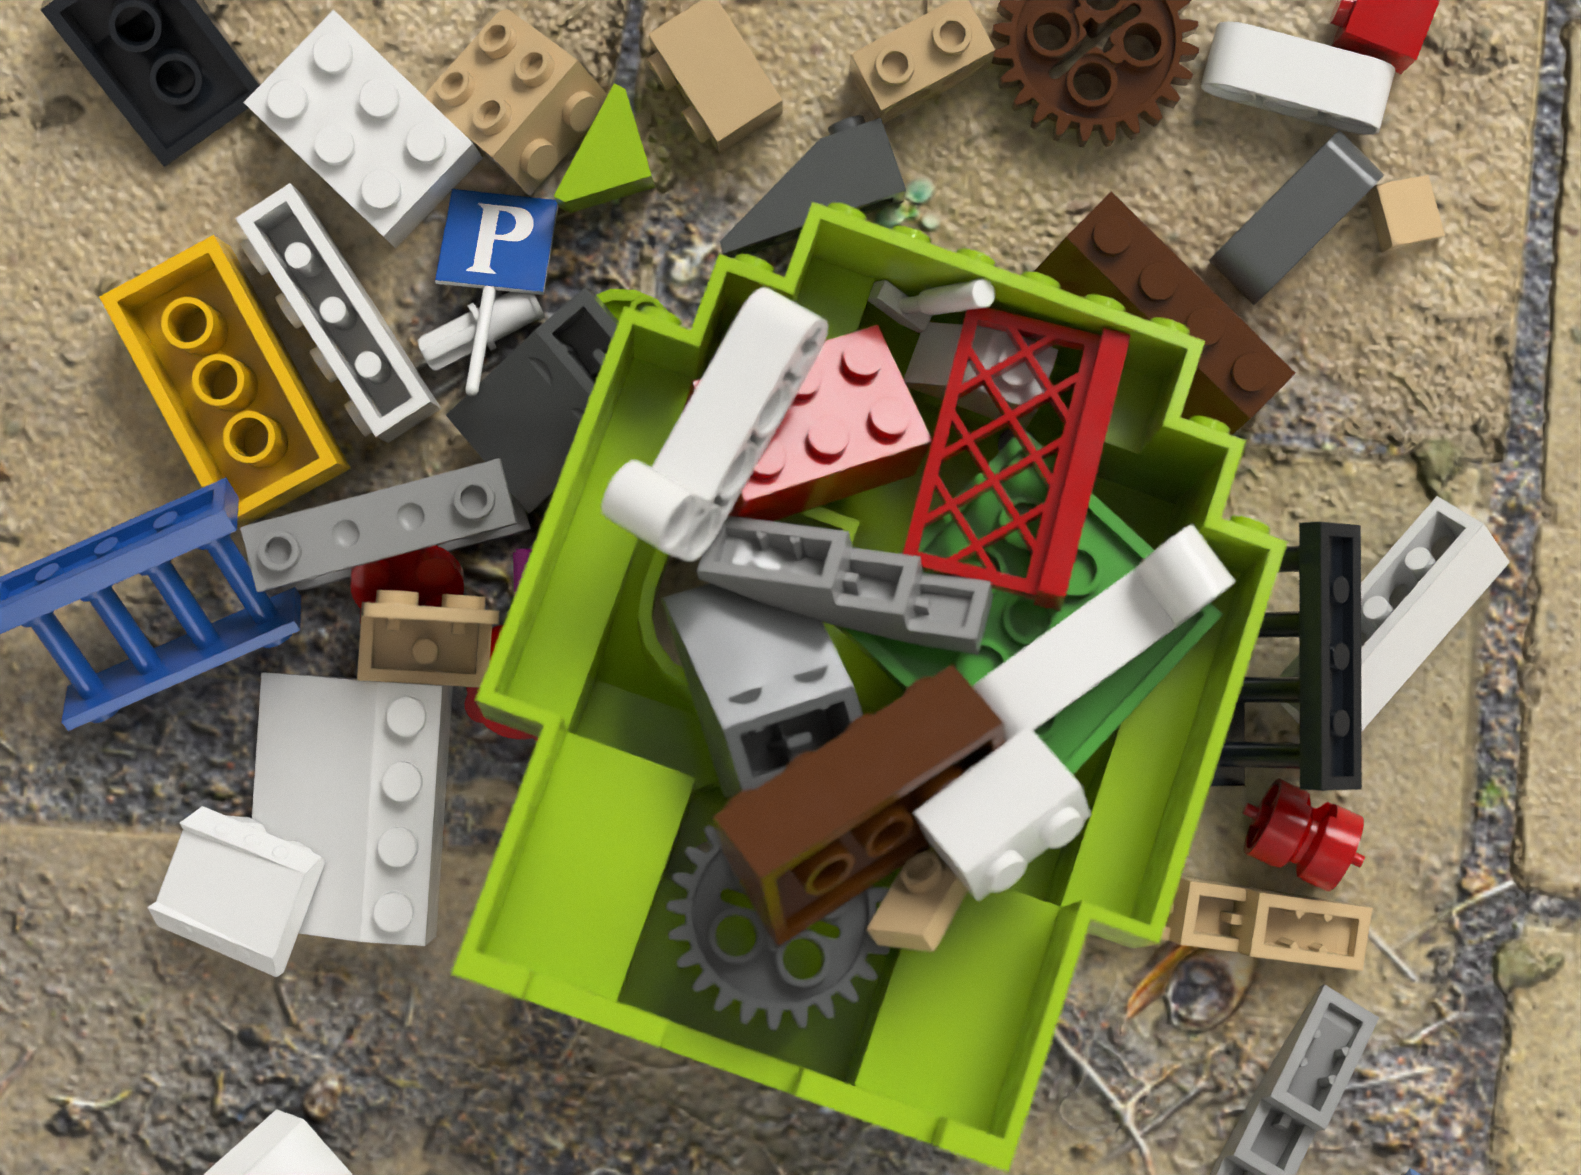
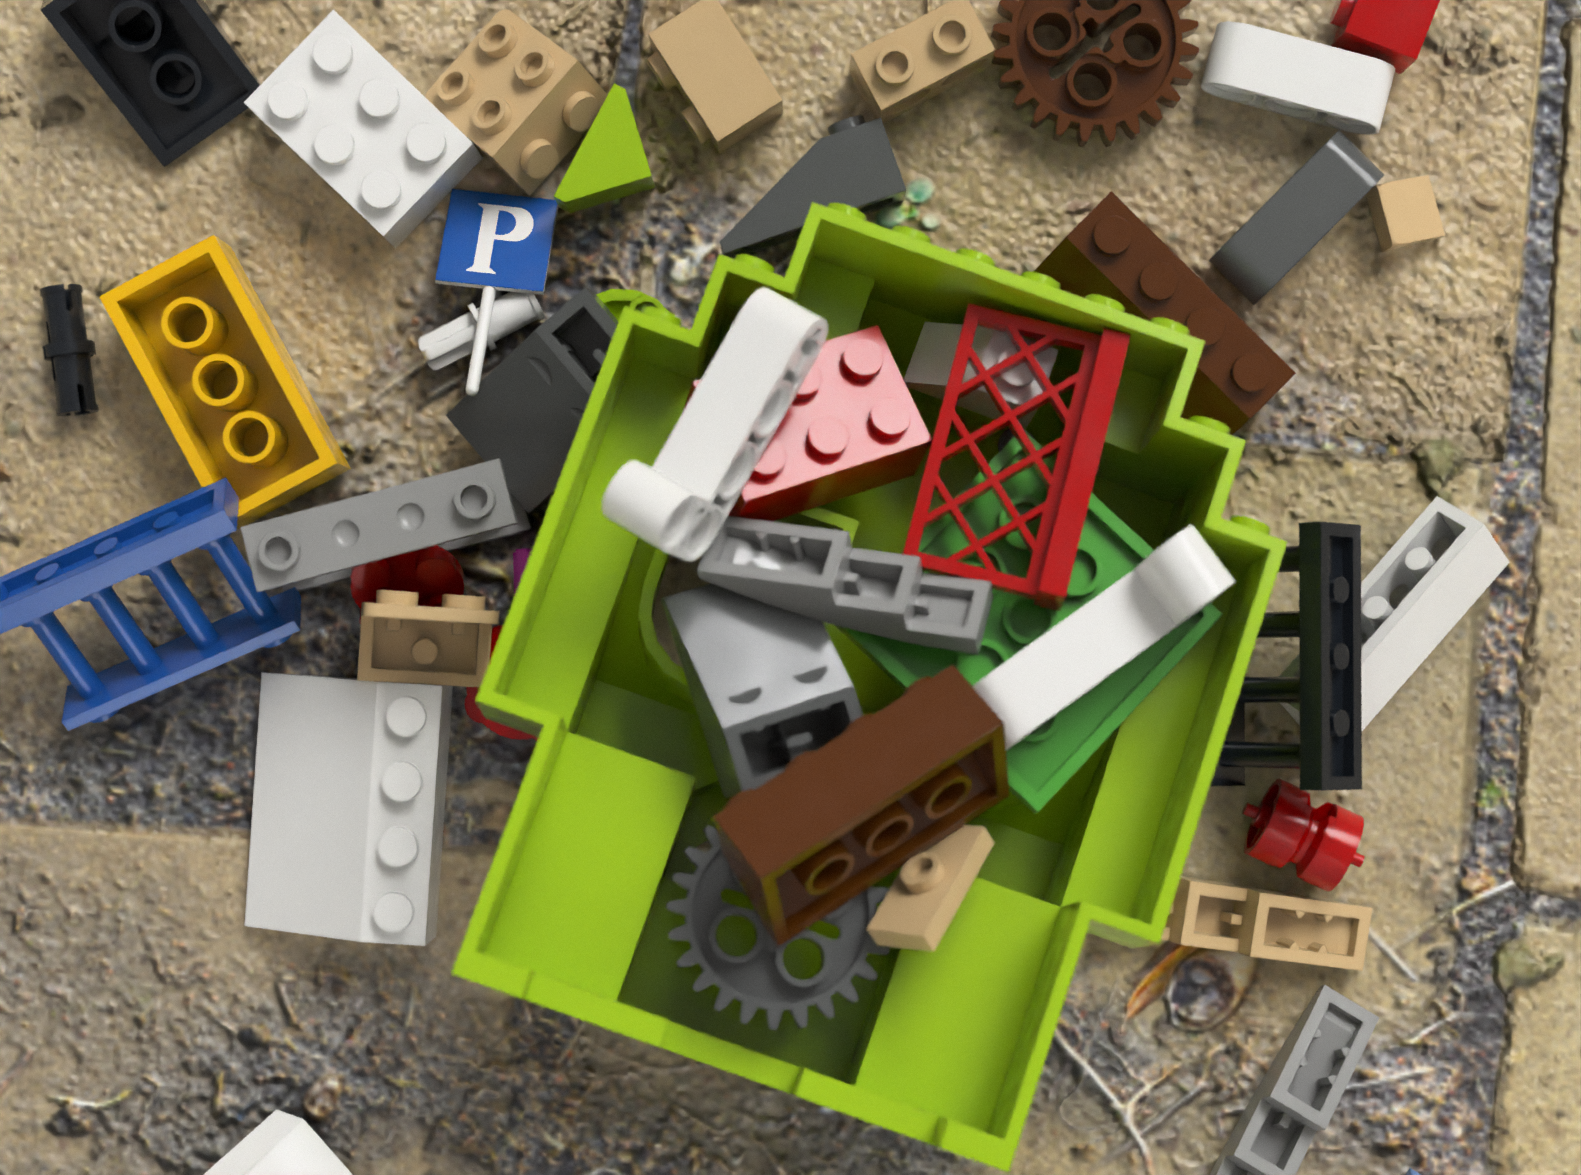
white slope [147,806,326,977] -> none
white brick [235,183,441,443] -> none
white piece [868,279,995,333] -> none
white brick [914,726,1091,902] -> none
none -> black pin [40,284,99,417]

